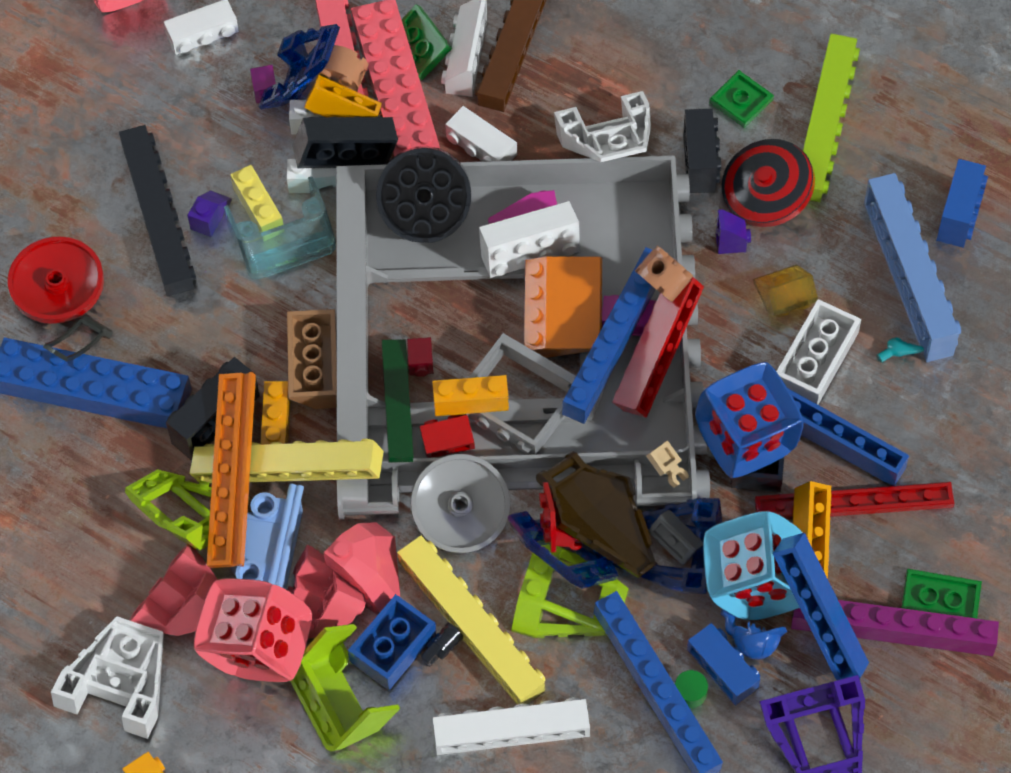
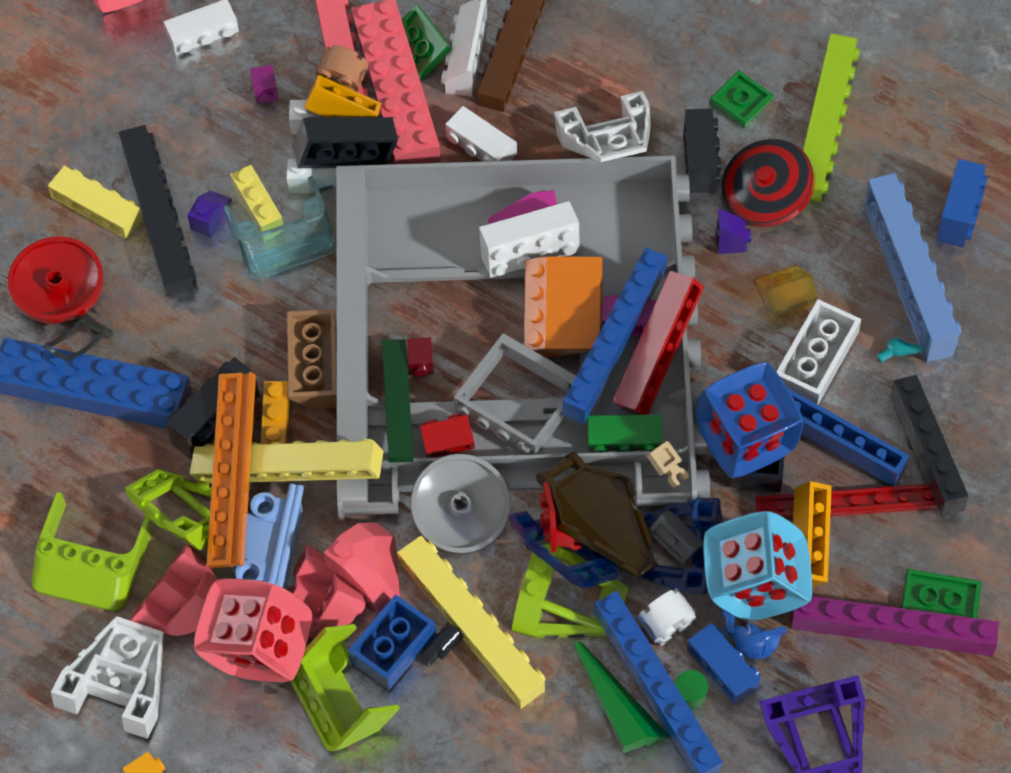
clear blue windscreen [258,24,340,110] -> none
black brick [376,146,471,243] -> none
light orange brick [433,375,509,416] -> none
white brick [433,697,590,755] -> none
nougat brick [635,245,693,302] -> none
blue brick [773,533,869,681] -> none
none -> lime windscreen [31,492,154,612]
none -> light yellow brick [48,166,143,240]
none -> green wedge [574,642,669,754]
none -> green brick [587,415,662,453]
none -> white brick [637,588,696,647]
none -> black brick [891,375,969,517]

